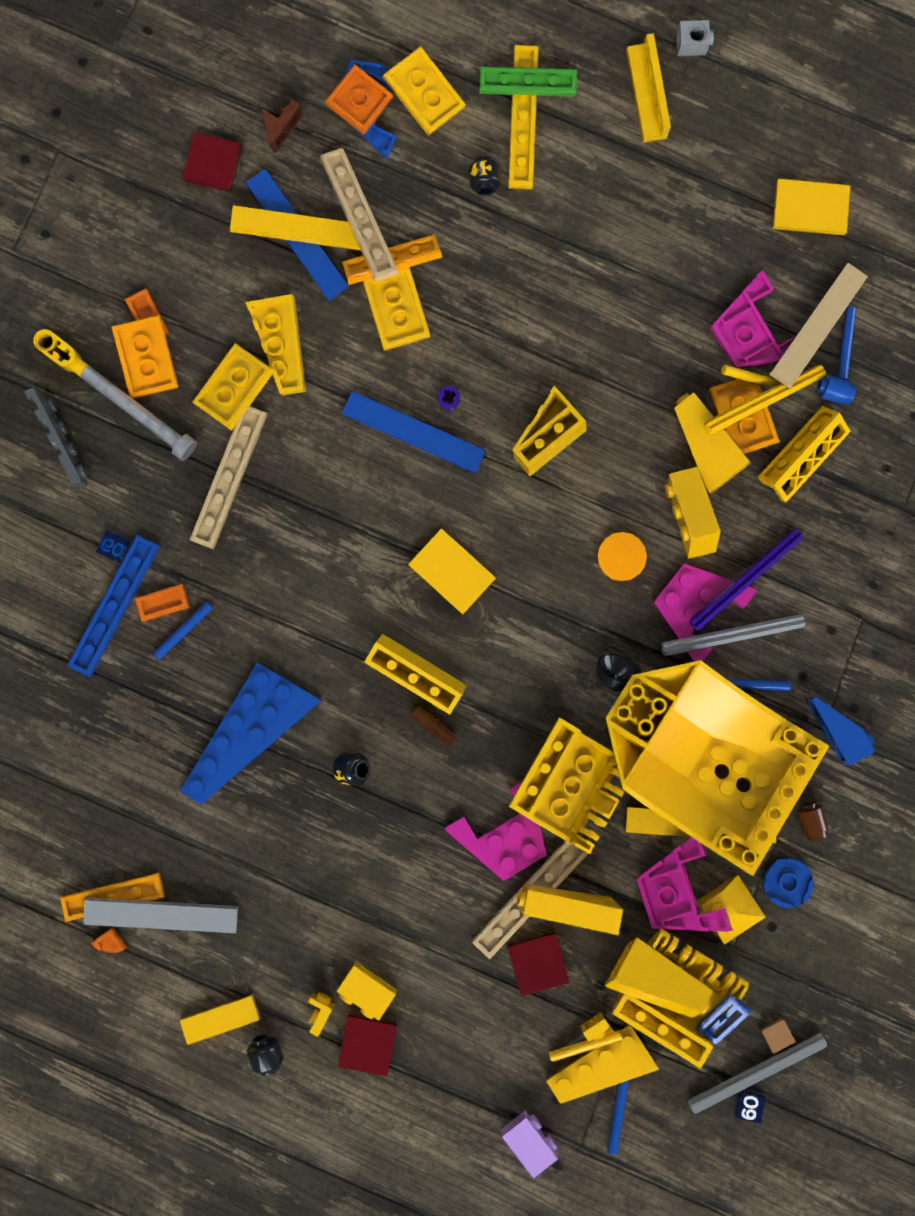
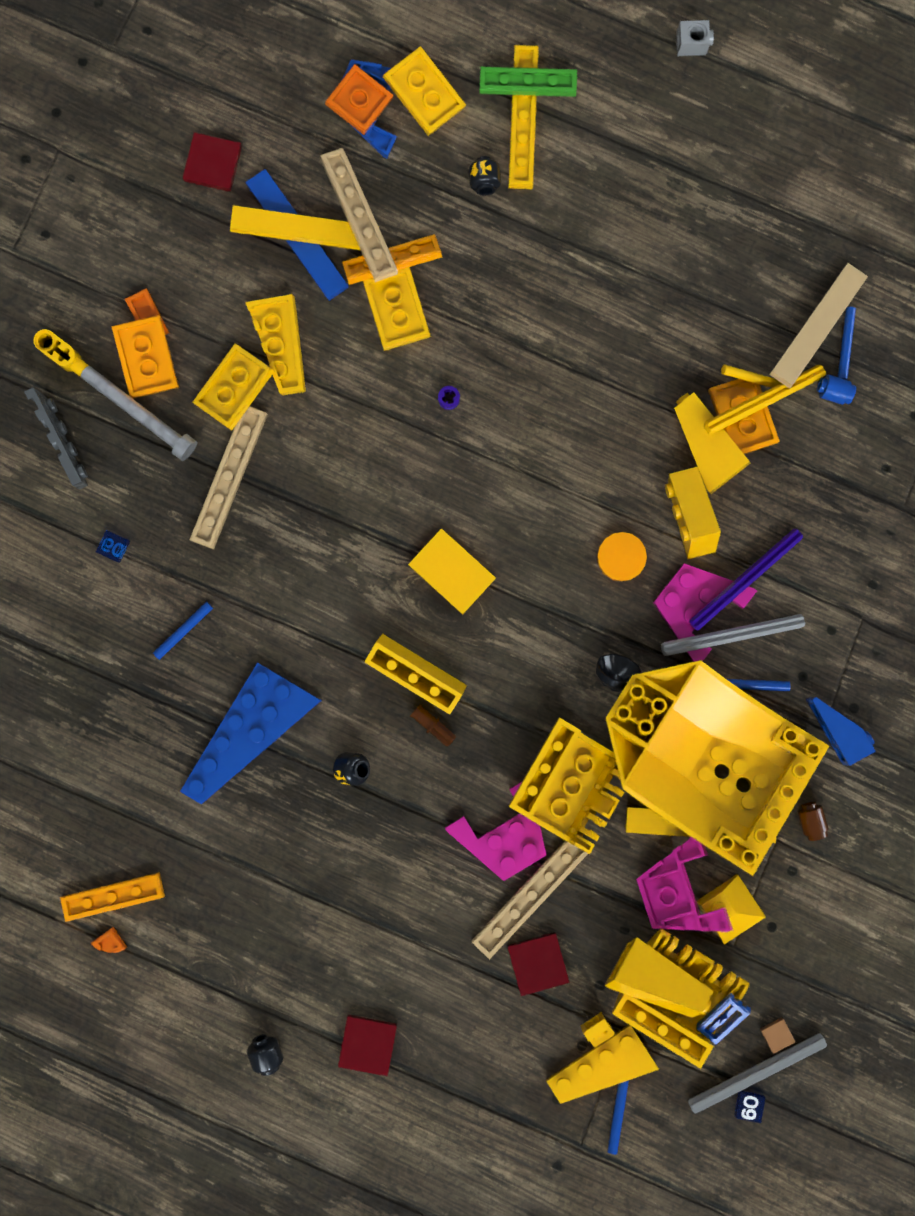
blue tile [67,535,161,677] -> none
light grey tile [83,897,238,933] -> none
orange tile [135,584,191,622] -> none
yellow tile [180,994,261,1045] -> none
copper slope [262,99,303,153] -> none
yellow bracket [308,992,335,1037] -> none
yellow brick [337,961,397,1020] -> none
blue tile [342,391,486,474] -> none
lavender brick [501,1110,558,1179] -> none
yellow wedge [513,386,587,476] -> none
yellow slope [517,884,623,935] -> none
yellow bar [549,1029,624,1062] -> none
yellow fence [626,33,671,143] -> none
dark pink wing [710,271,797,369] -> none
yellow fence [758,406,851,502] -> none
blue tile [762,857,814,908] -> none
yellow tile [772,179,850,235] -> none

